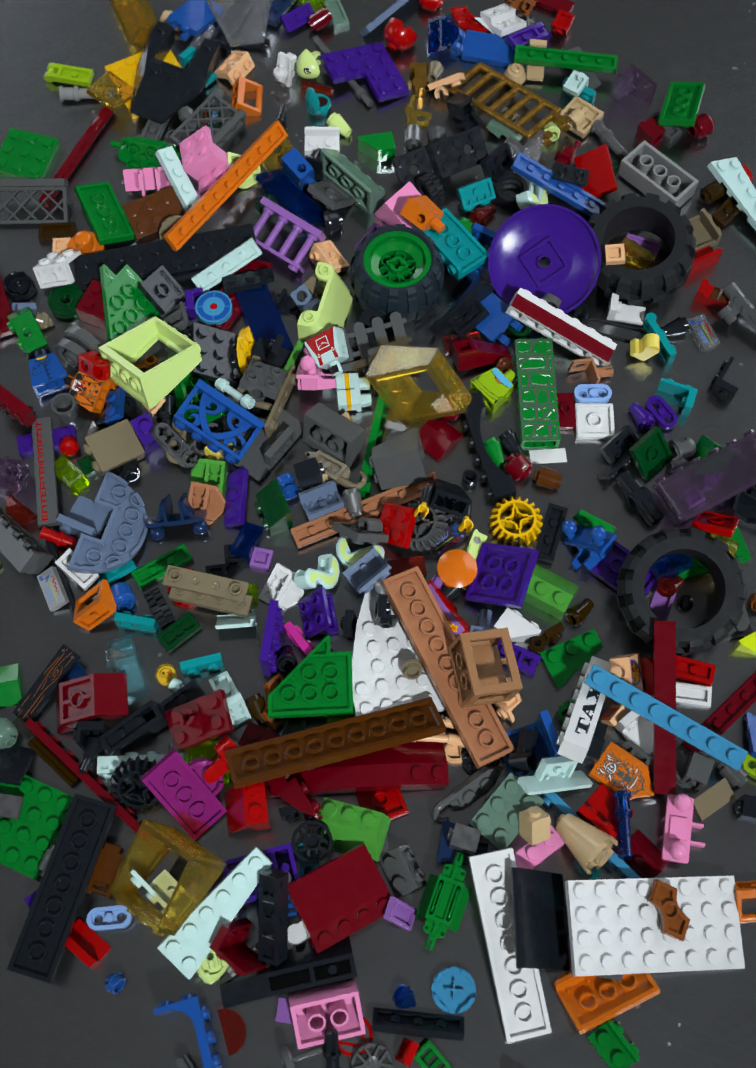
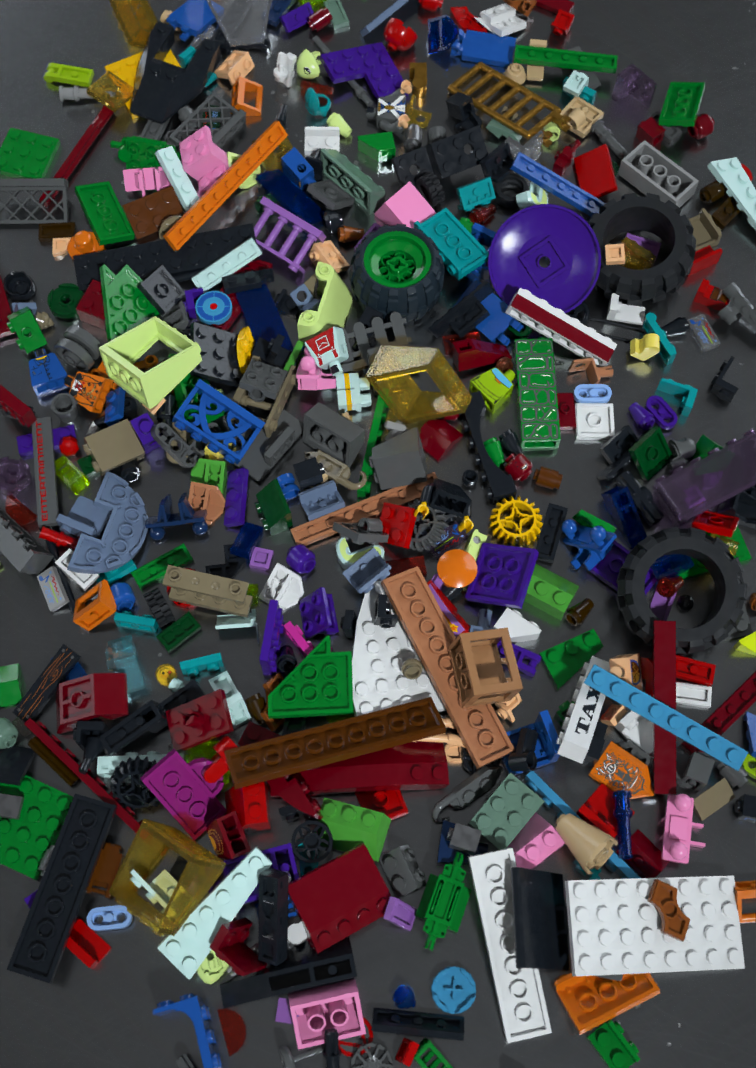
white bracket [33,249,81,289] -> none
red leg [78,350,111,381] -> none
blue plate [105,972,126,994] -> none
light aqua bar [214,378,255,409] -> none
light aqua animal [294,554,339,590] -> none
flat silver cone [342,488,363,519] -> none
orange torso [400,195,446,234] -> none
dark tan cone [427,60,443,83] -> none
light nougat plate [428,73,466,99] -> none
dark purple plate [506,22,552,52] -> none
light aqua bracket [517,756,593,795] -> none
tan brick [519,806,551,846] -> none
white sticker [529,448,567,464] -> none
dark brown plate [529,622,565,653] -> none
dark grey tile [542,293,562,308] -> none
black bracket [551,162,589,187] -> none
none -> dark red torso [206,811,251,860]
none -> dark purple head [286,544,316,574]
none -> dark orange cone [337,225,364,244]
none -> torso [367,80,412,133]
none -> clear blue slope [601,486,647,549]

